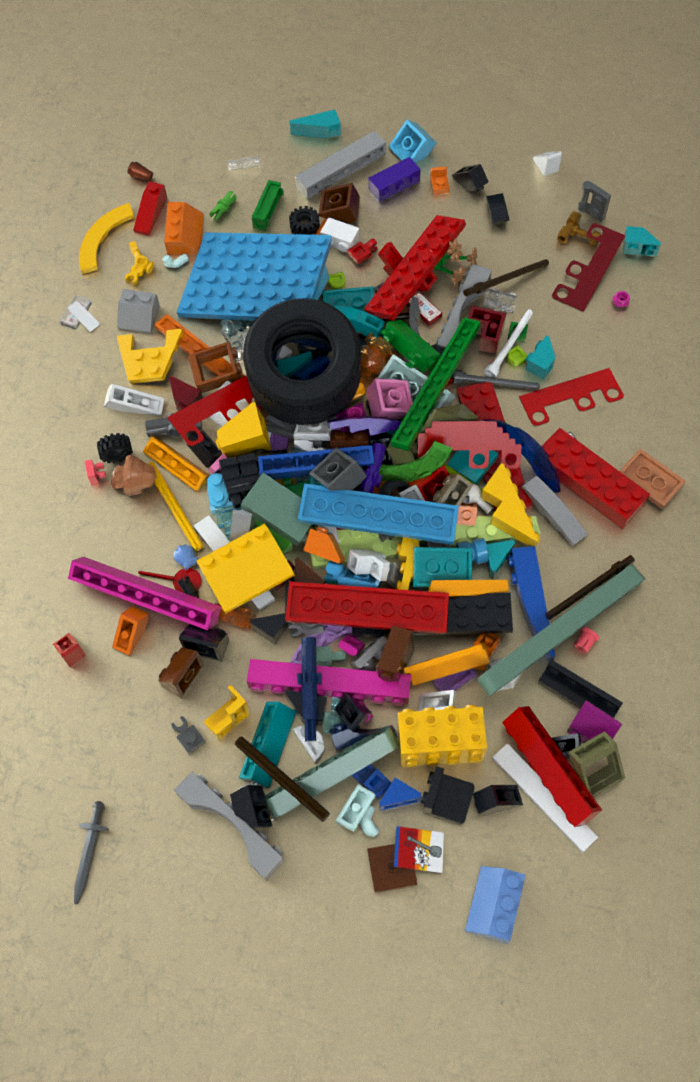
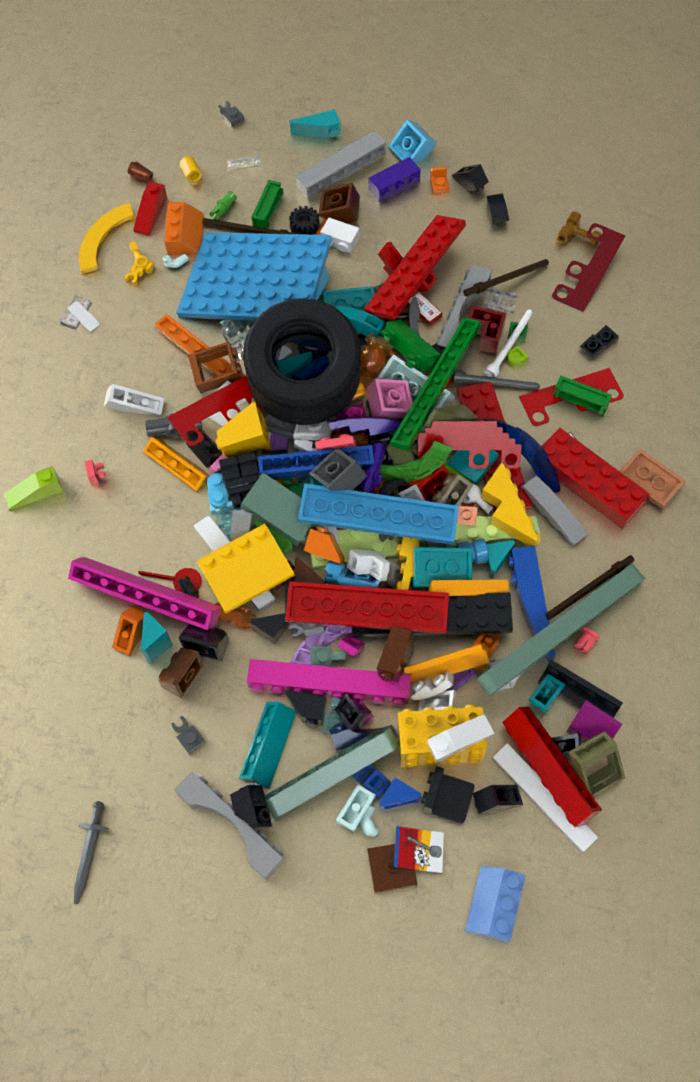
red slope [53,633,86,667] -> none
black tyre [97,433,133,464] -> none
nougat head [111,455,157,496] -> none
light grey slope [117,289,160,334] -> none
yellow wing [117,329,184,384] -> none
yellow axle [147,461,204,552] -> none
dark red slope [169,376,203,411] -> none
medium blue animal [173,544,198,570] -> none
yellow panel [204,685,250,740] -> none
dark brown axle [235,736,330,822] -> none
white tile [293,726,324,764] -> none
dark blue piece [297,637,322,742] -> none
lime tile [328,272,346,290] -> none
red plate [347,238,378,265] -> none
light grey tile [350,636,387,671] -> none
medium nougat plant [434,239,478,287] -> none
teal slope [525,335,556,380] -> none
white slope [533,151,562,176] -> none
dark grey plate [578,181,611,222] -> none
dark pink plate [613,291,630,307] -> none
teal slope [623,226,661,256] -> none
none -> lime slope [4,466,63,511]
none -> teal slope [141,612,173,664]
none -> yellow brick [180,156,202,183]
none -> dark brown bar [203,218,298,234]
none -> dark grey plate [218,101,245,127]
none -> coral plate [315,434,356,450]
none -> white slope [411,671,454,700]
none -> white slope [427,714,495,763]
none -> teal slope [528,674,565,712]
none -> green container [553,375,612,416]
none -> black slope [580,325,619,359]

